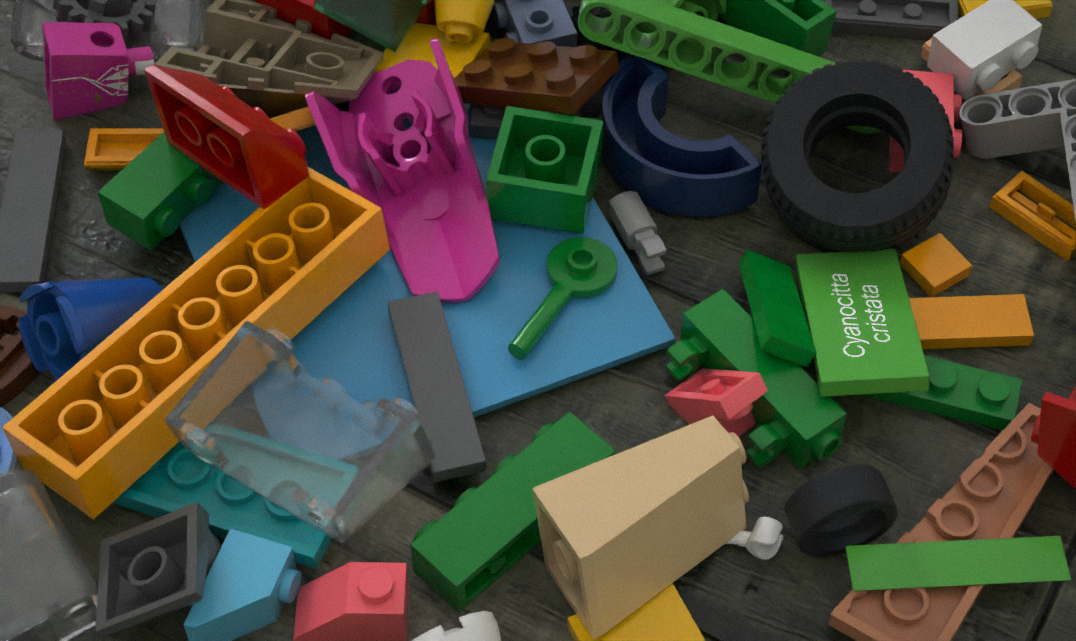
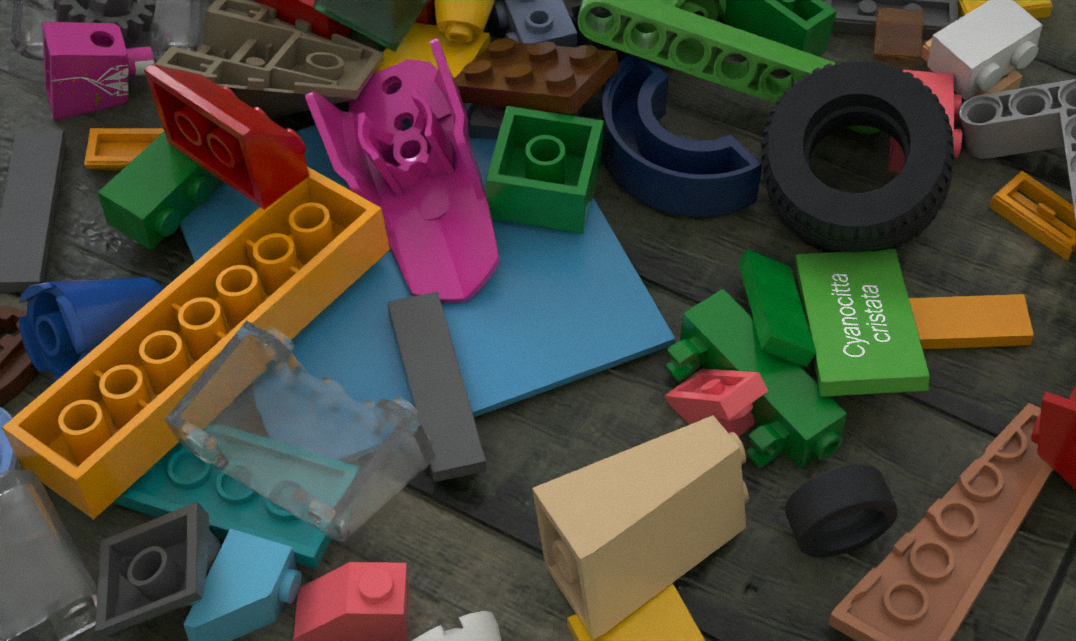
light orange tile [270,106,316,131] -> none
green brick [410,411,616,613] -> none
green piece [508,237,617,360] -> none
light grey bar [608,191,667,276] -> none
white hand [725,517,784,560] -> none
bright green sticker [845,536,1071,591] -> none
green plate [863,355,1023,431] -> none
light orange tile [900,233,973,297] -> none
none -> clear orange tile [873,7,925,59]

